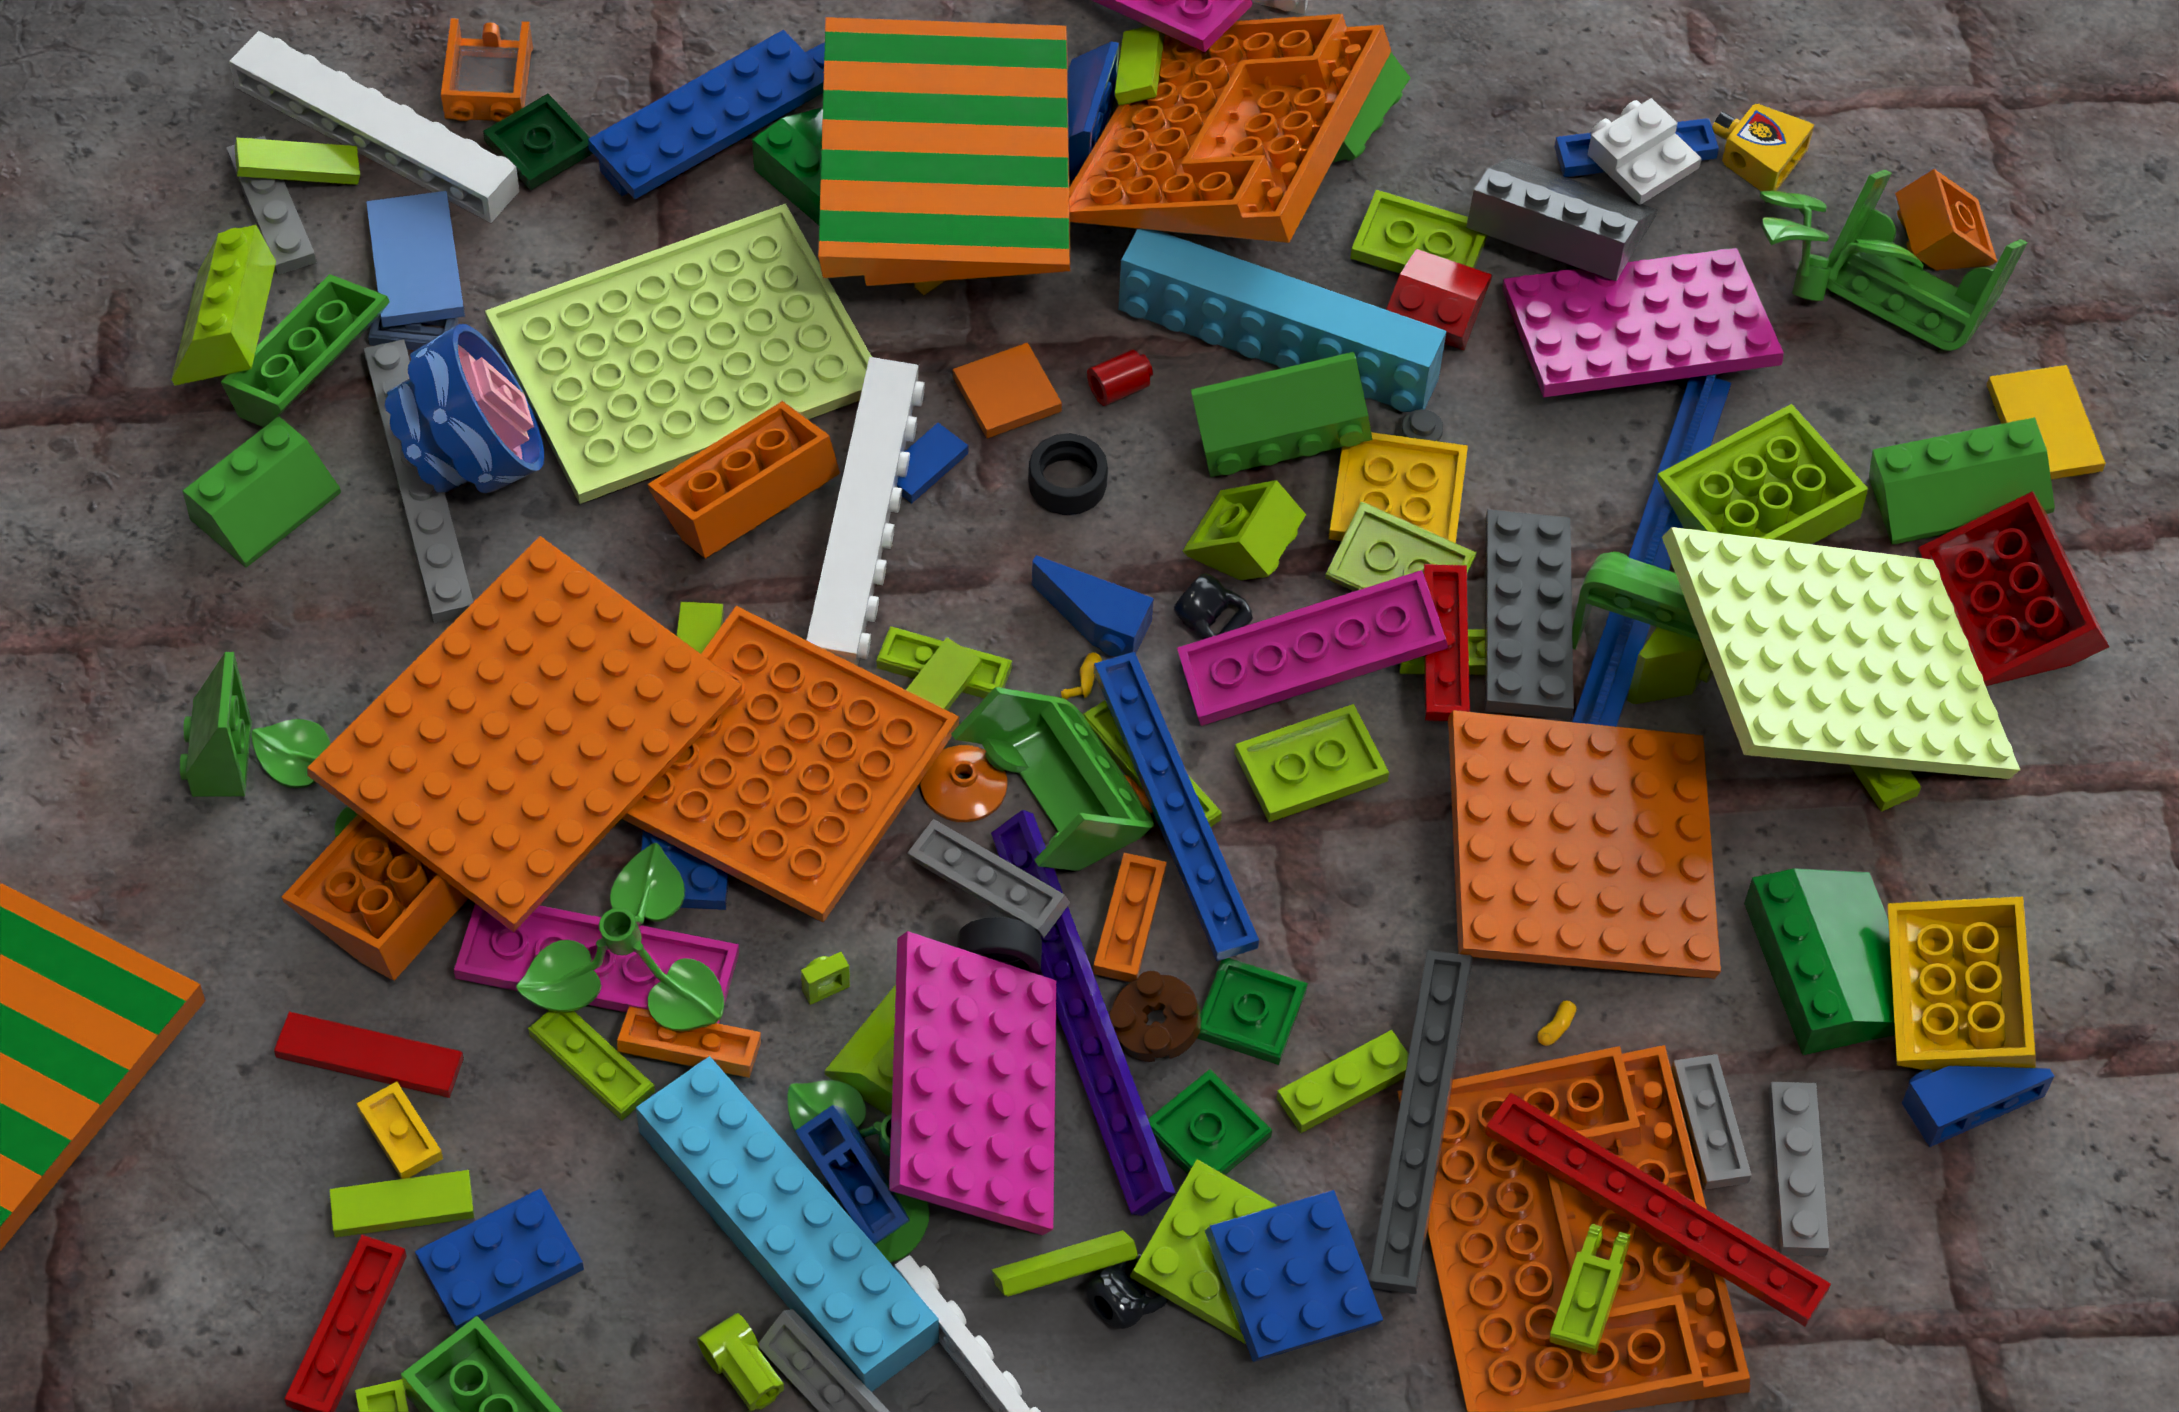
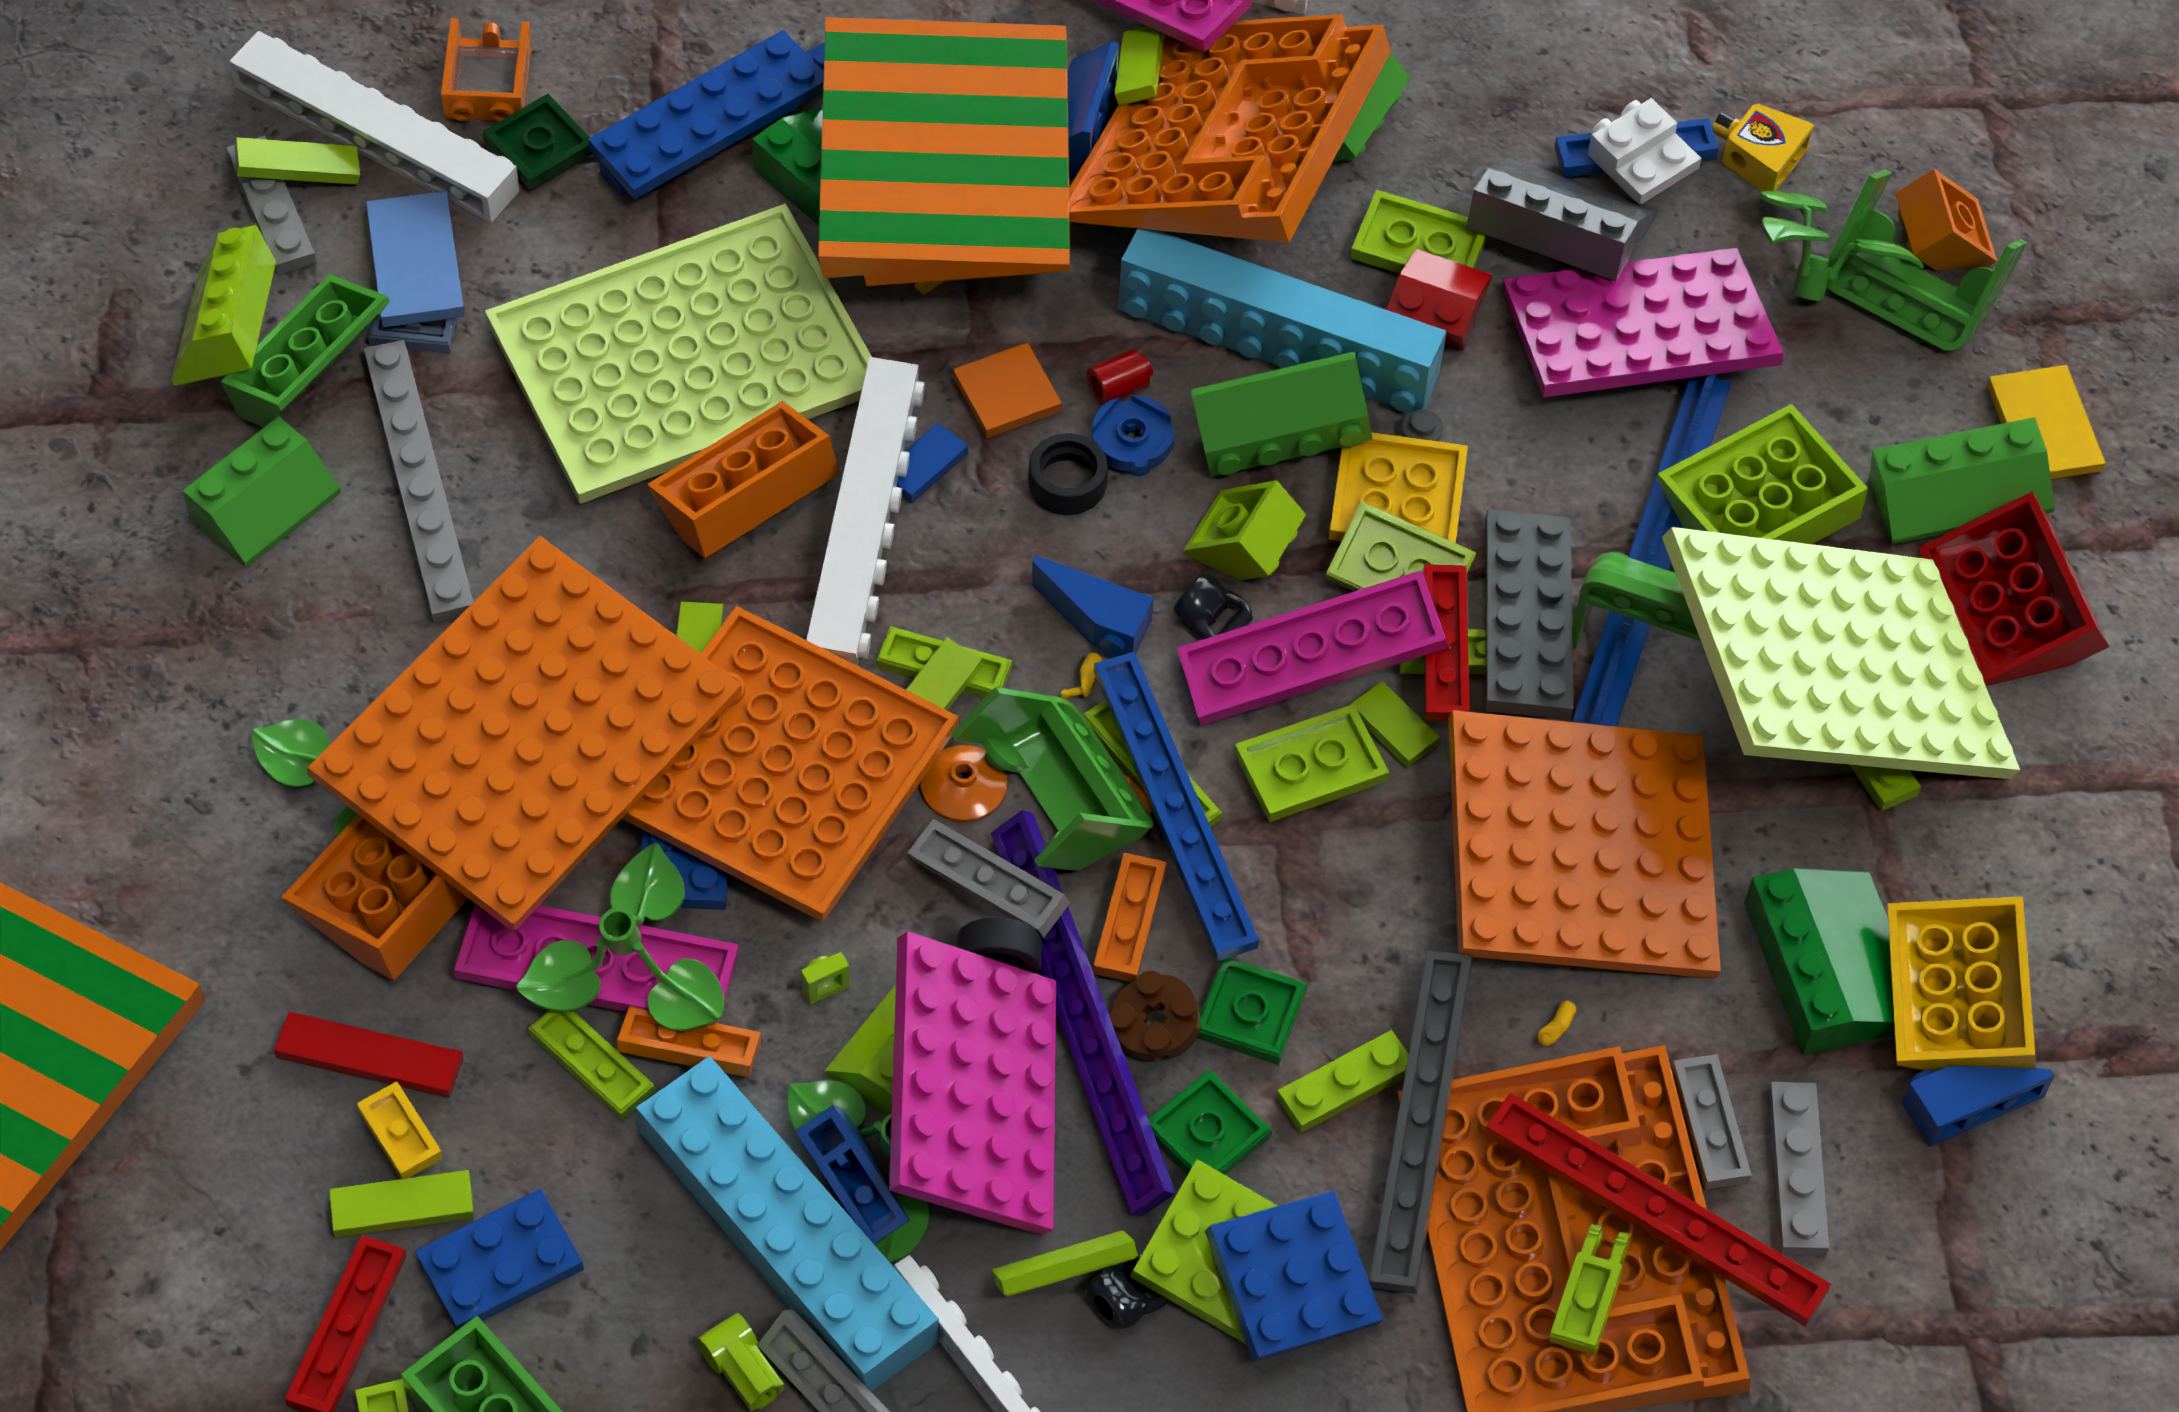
bright green slope [180,652,252,797] -> none
piece [384,324,544,493] -> none
lime slope [1627,627,1713,704] -> none
none -> blue plate [1092,396,1174,476]
none -> lime tile [1350,681,1440,768]

